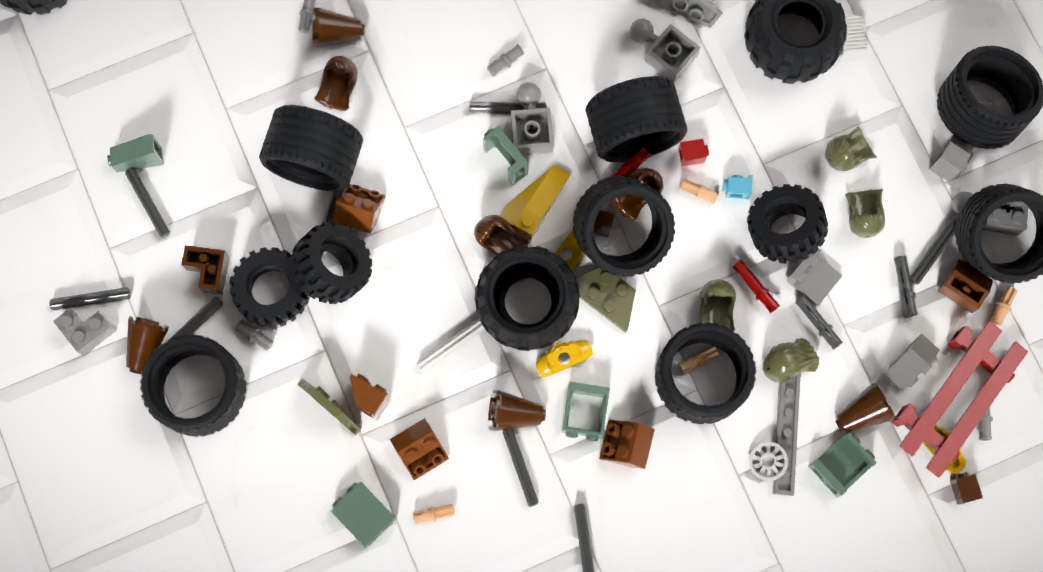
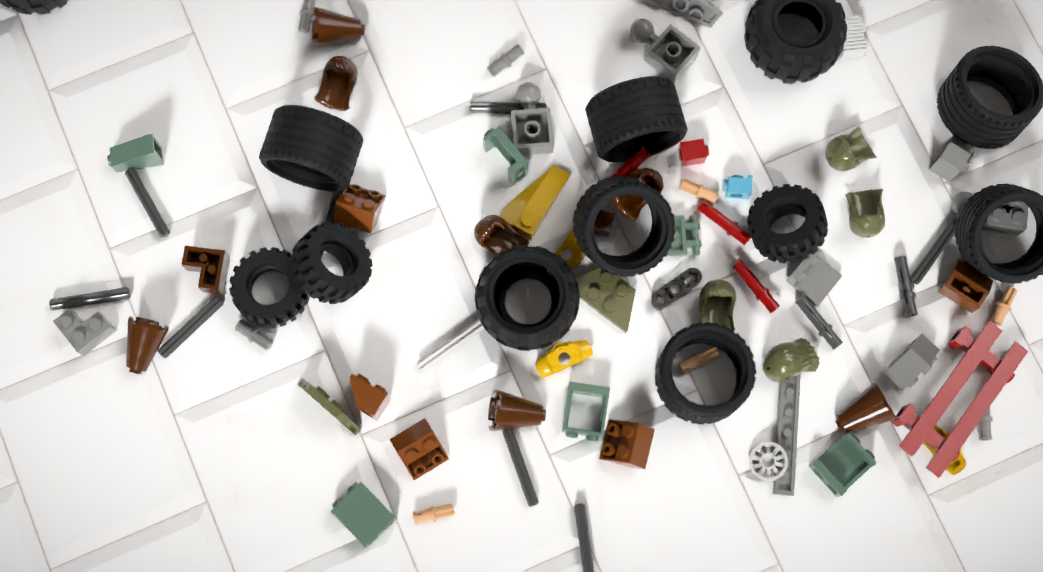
black tyre [140,334,247,437] -> none
reddish brown brick [950,472,983,505] -> none
none -> black beam [651,268,702,310]
none -> sand green plate [667,215,702,257]
none -> red pin [697,200,751,246]

